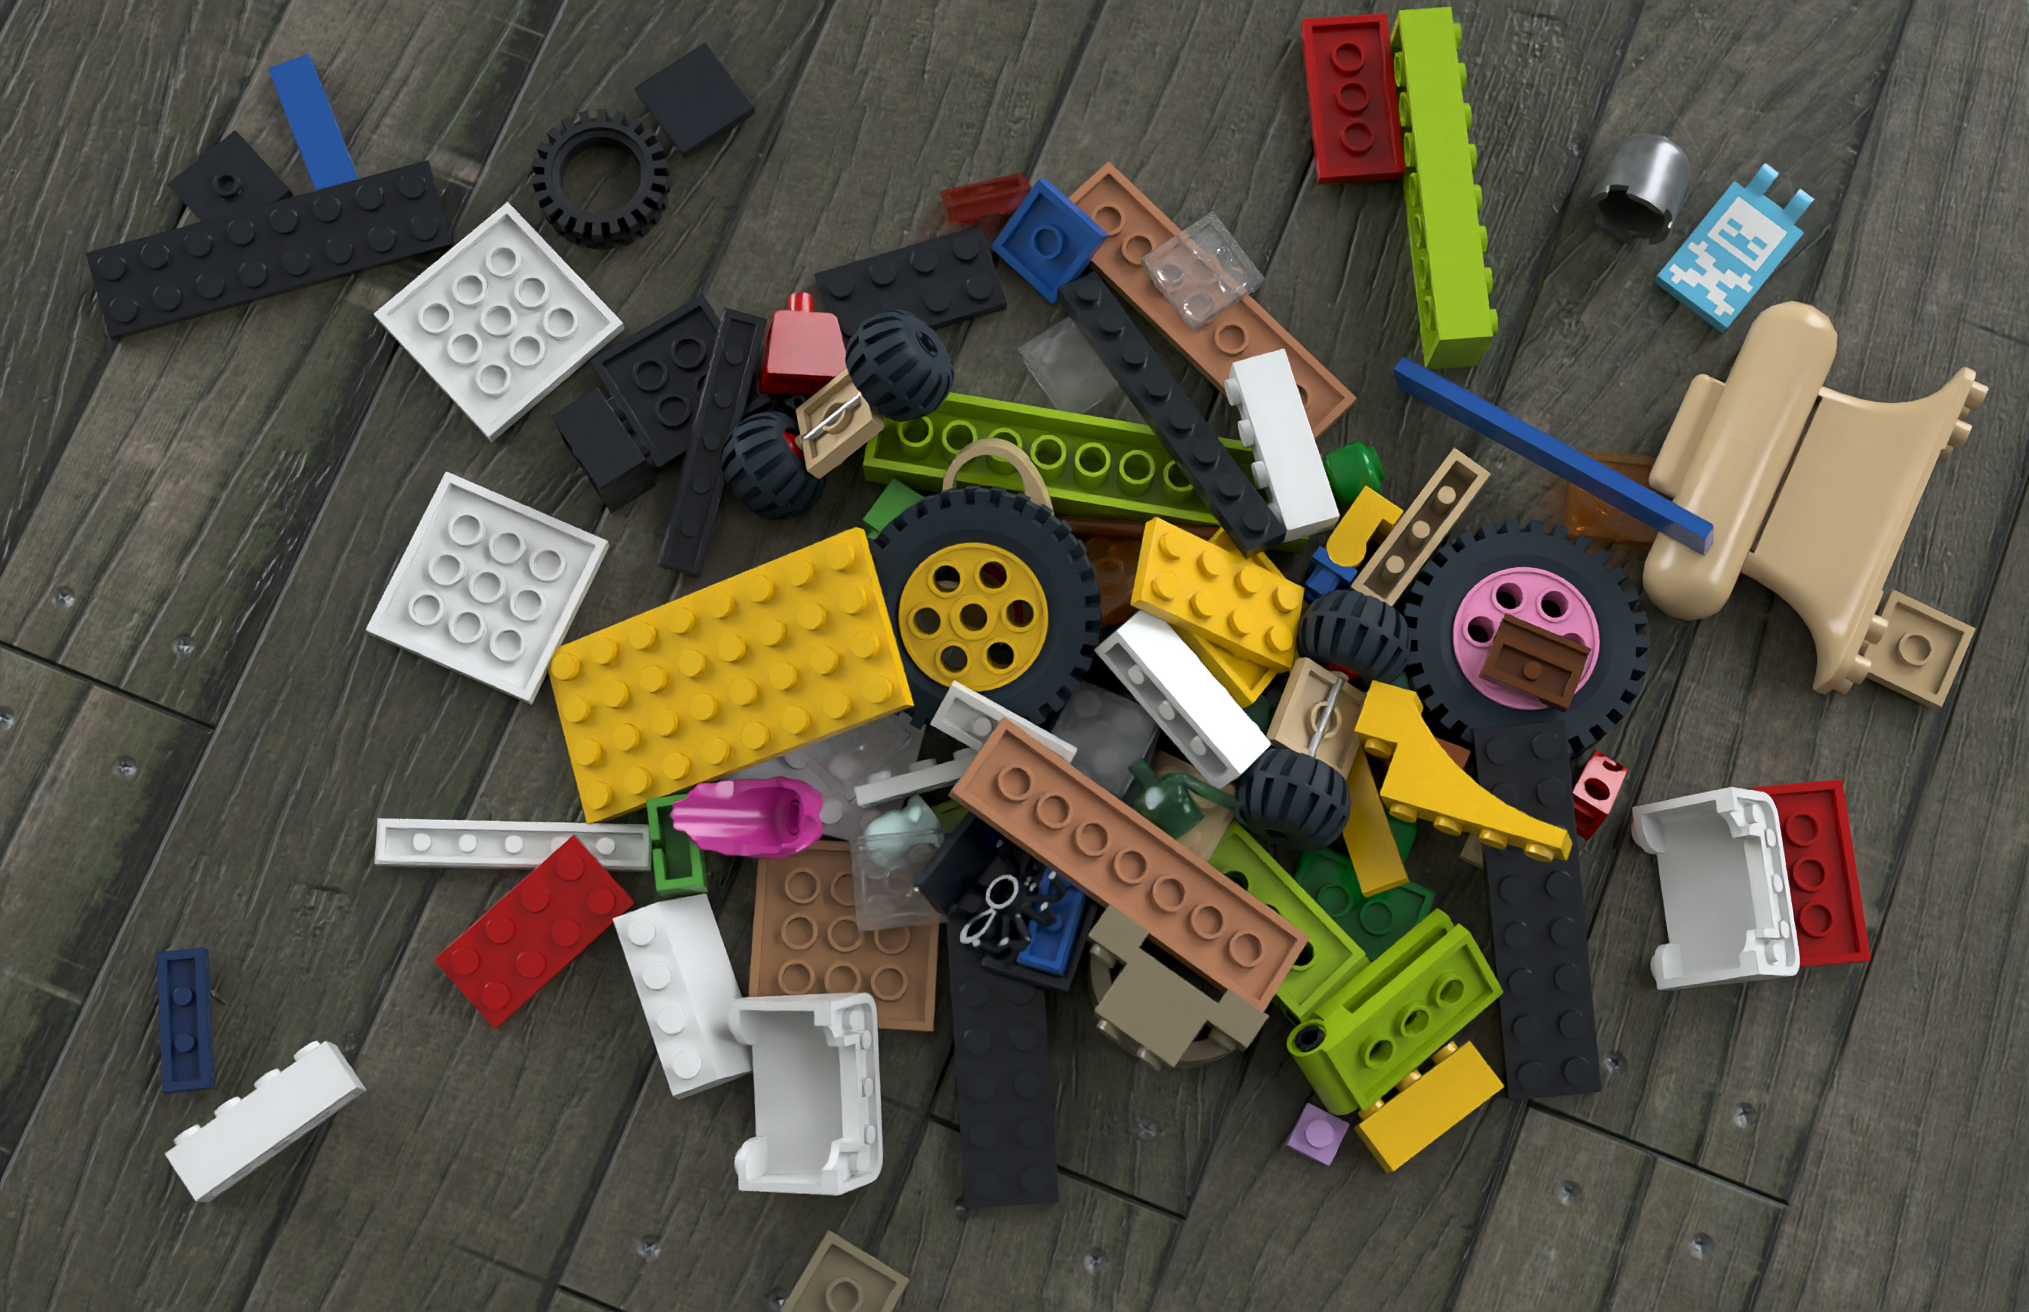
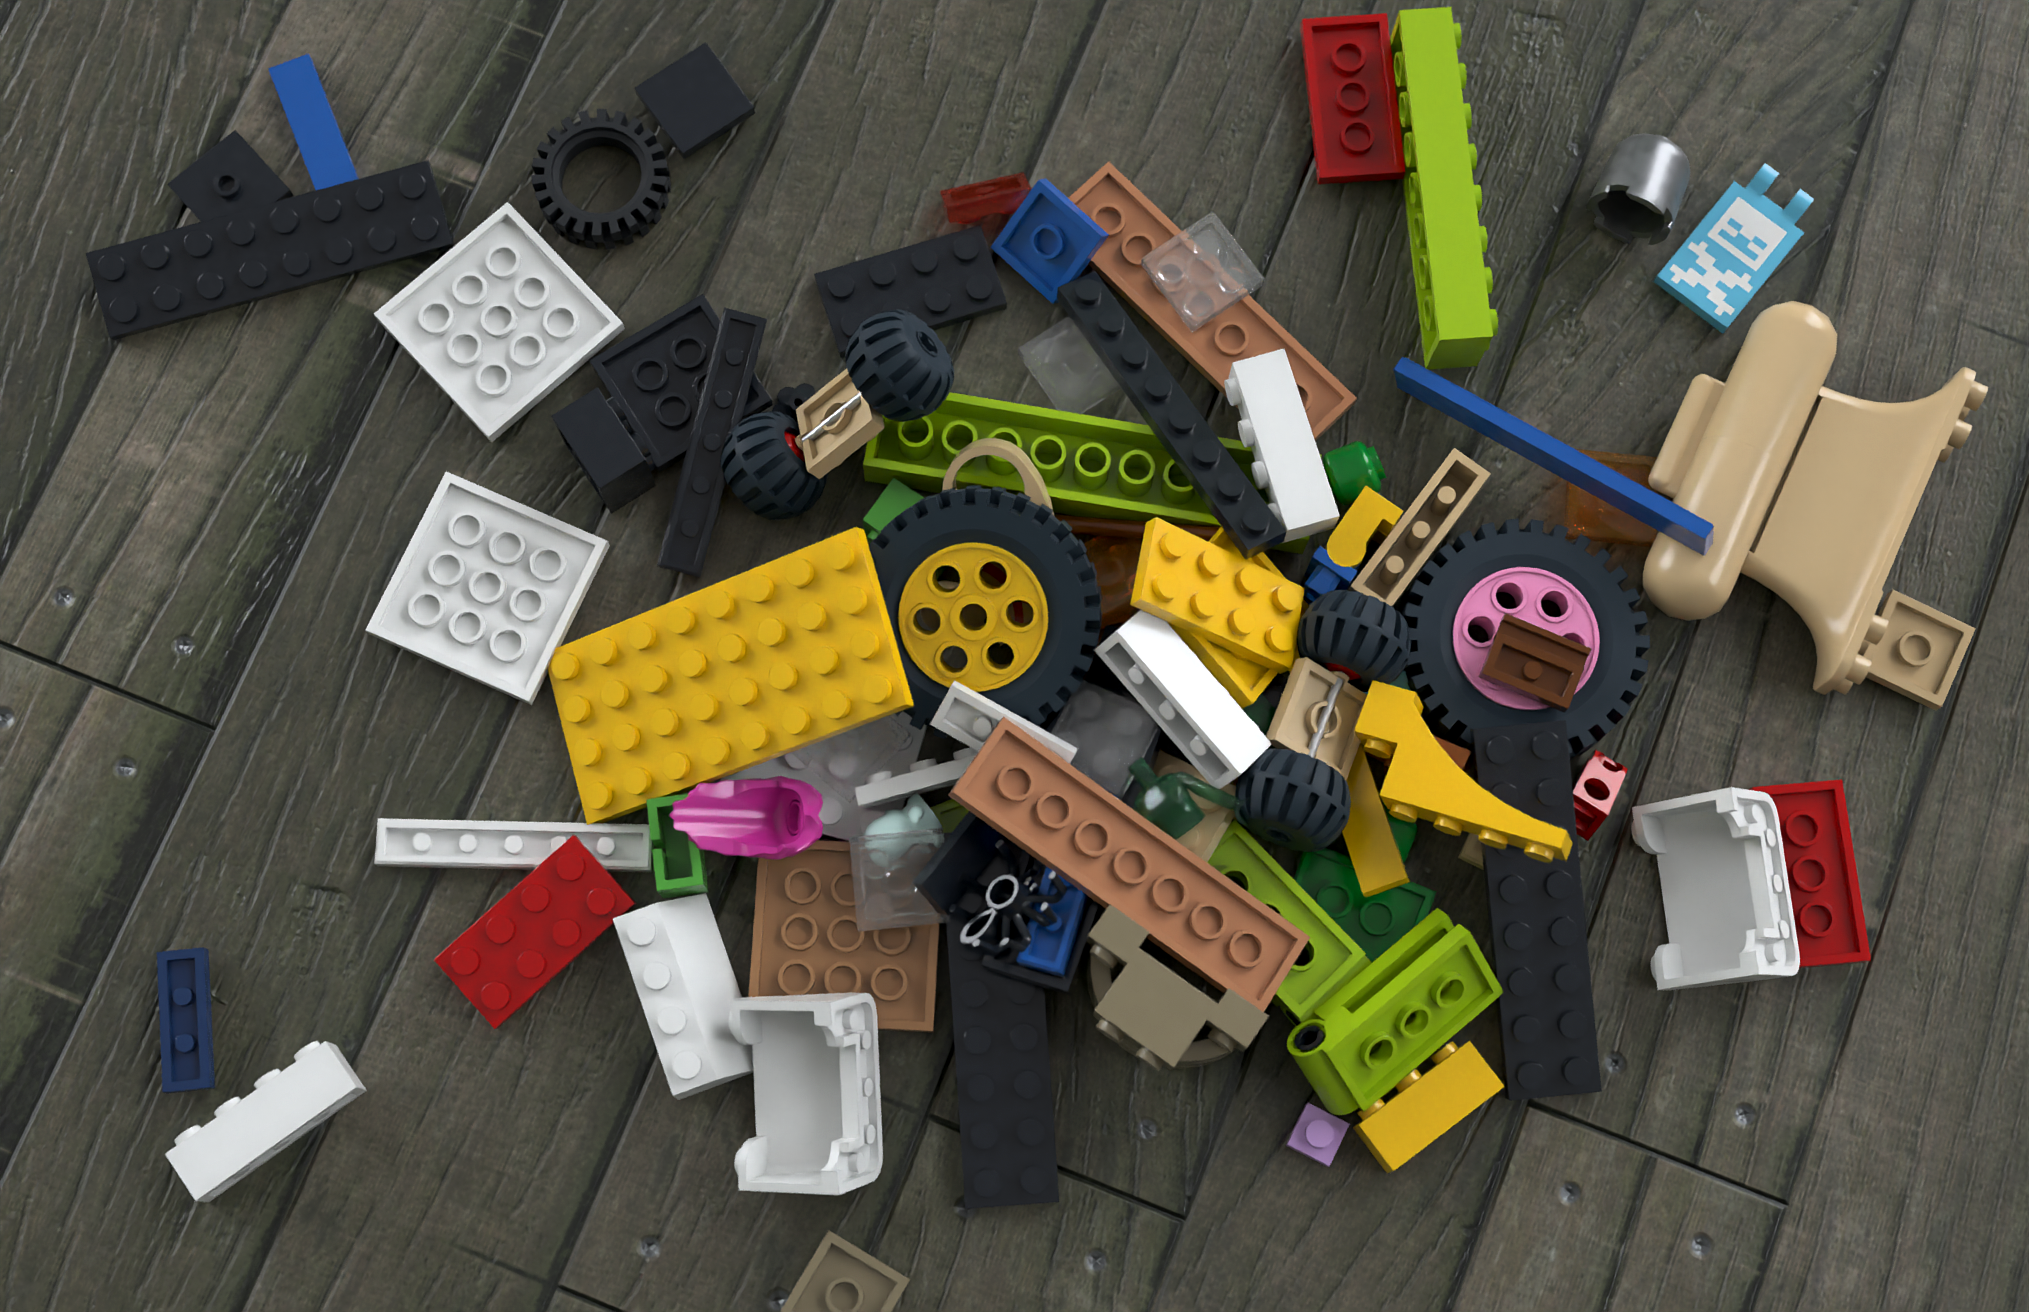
torso [759,292,846,396] -> none

